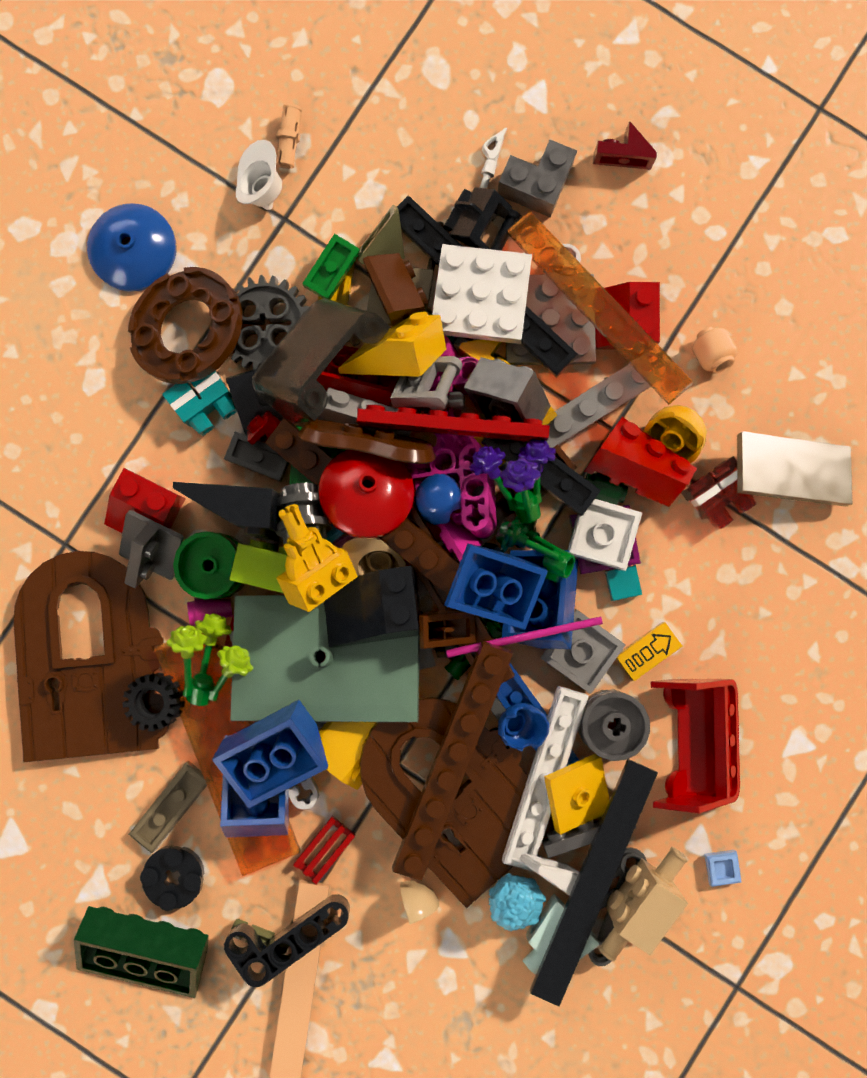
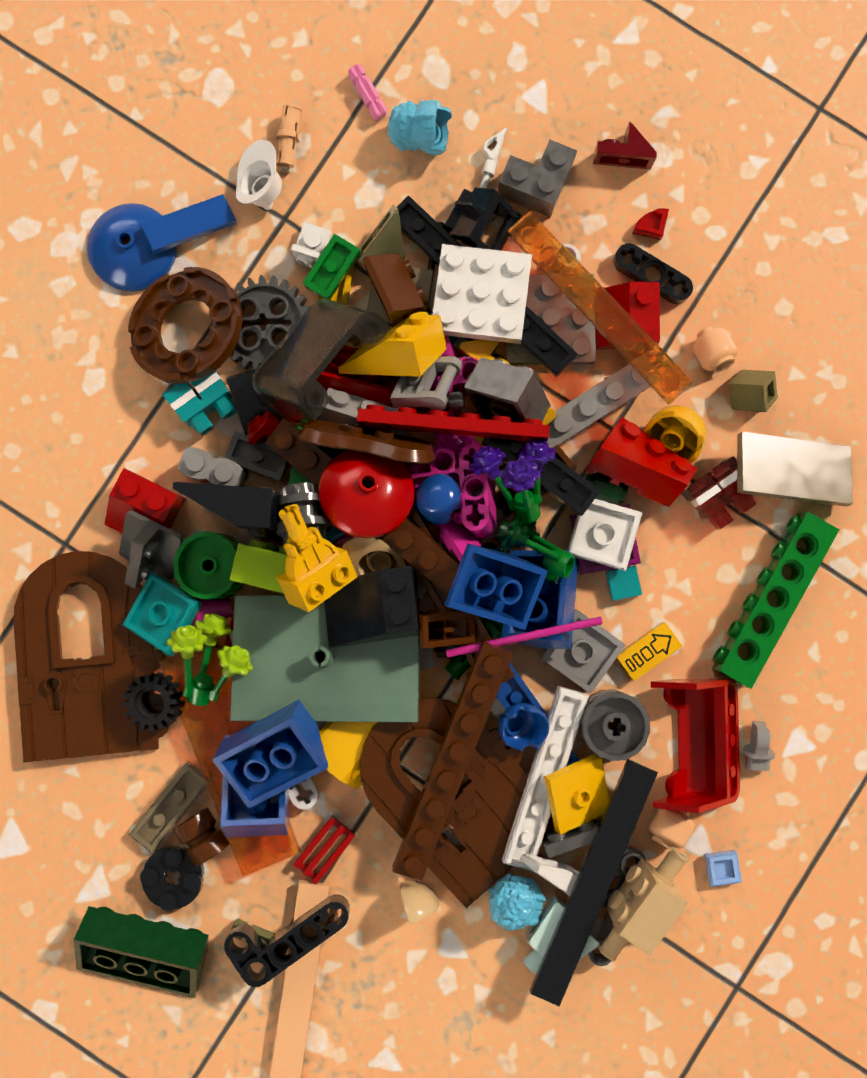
none -> teal tile [122,572,203,656]
none -> blue tile [140,194,236,255]
none -> reddish brown wheel [173,807,230,867]
none -> light grey brick [178,447,248,486]
none -> white bracket [290,222,333,268]
none -> bright pink axle [348,64,387,121]
none -> medium azure hair [387,100,452,155]
none -> black beam [613,243,693,304]
none -> red tile [632,208,669,240]
none -> light nougat head [649,809,695,850]
none -> green brick [712,511,840,689]
none -> olive panel [729,370,778,412]
none -> light grey piece [742,721,775,771]

